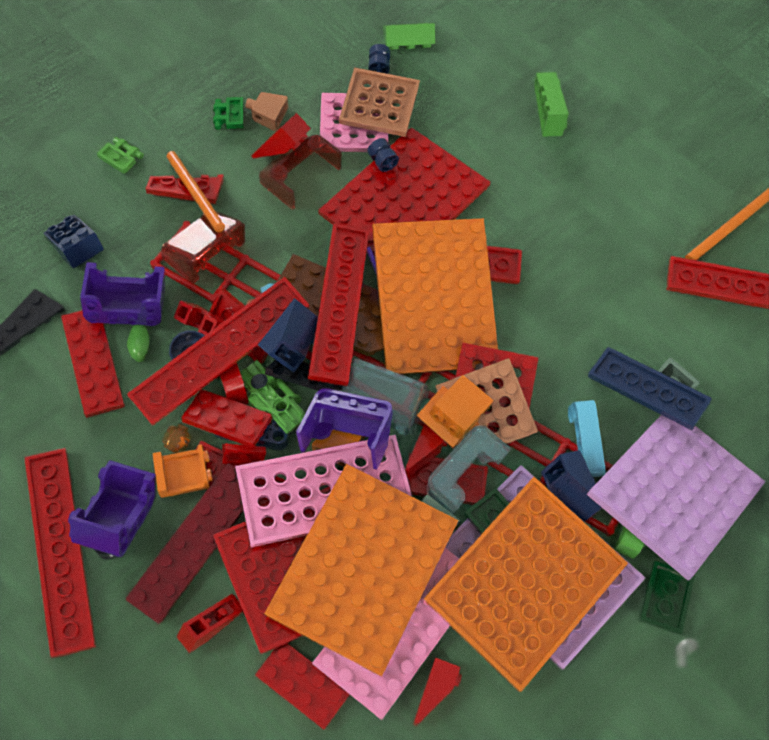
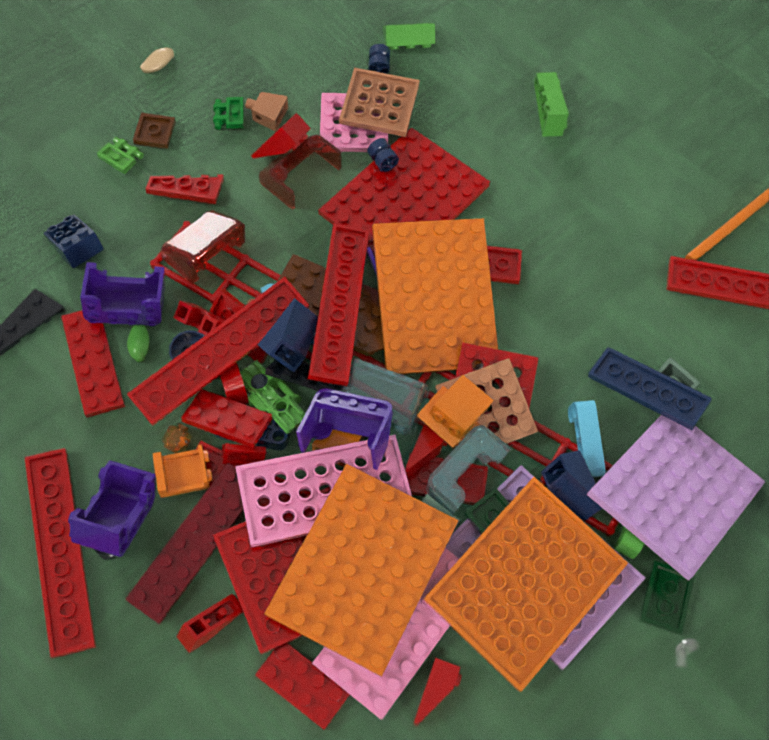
orange piece [166,151,225,232] -> none
none -> reddish brown plate [133,113,176,149]
none -> tan arm [140,47,174,73]

